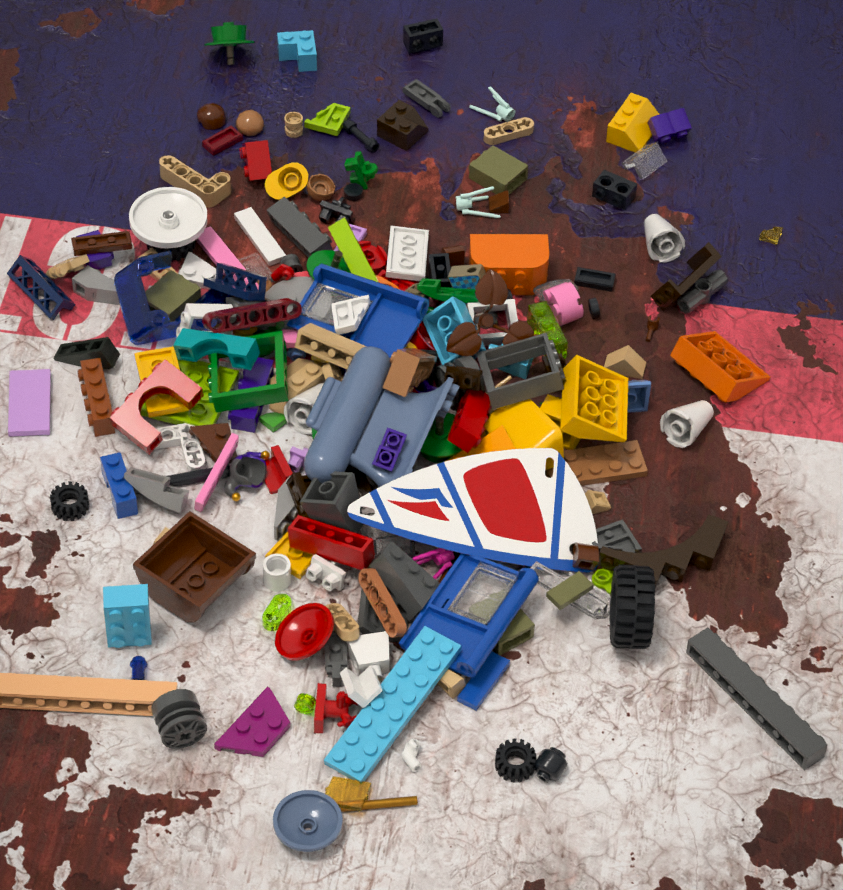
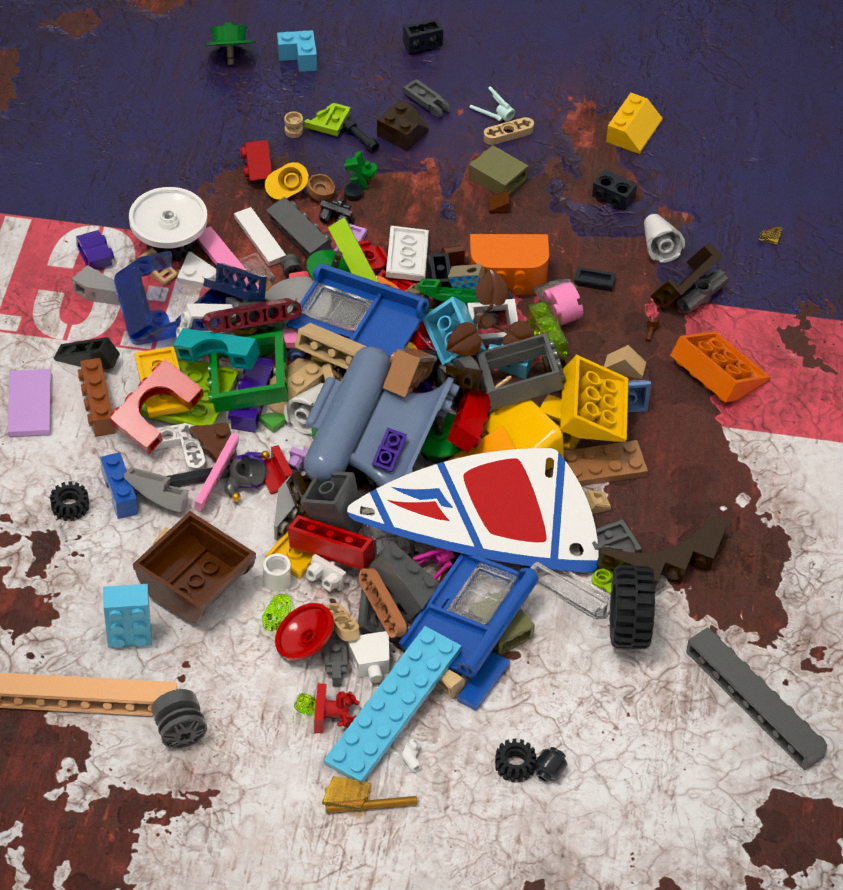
dark blue fence [7,255,76,320] -> none
tan plate [46,254,90,279] -> none
reddish brown tile [71,231,132,256] -> none
clear blue pin [130,656,148,680] -> none
olive brick [139,270,201,328] -> none
tan beam [159,155,231,208] -> none
reddish brown hair [197,103,226,130] -> none
dark red tile [202,125,243,156] -> none
magenta wing [214,686,290,757] -> none
medium nougat hair [235,110,264,136] -> none
red arm [271,264,295,281] -> none
sand blue dish [273,790,343,852] -> none
white wing [331,295,371,335] -> none
white panel [340,666,382,708] -> none
light aqua plant [456,186,501,219] -> none
olive tile [546,571,594,610] -> none
reddish brown brick [572,542,599,570] -> none
black tile [588,298,600,318] -> none
clear panel [622,142,667,179] -> none
dark purple brick [647,108,692,143] -> none
white cone [660,400,714,448] -> none

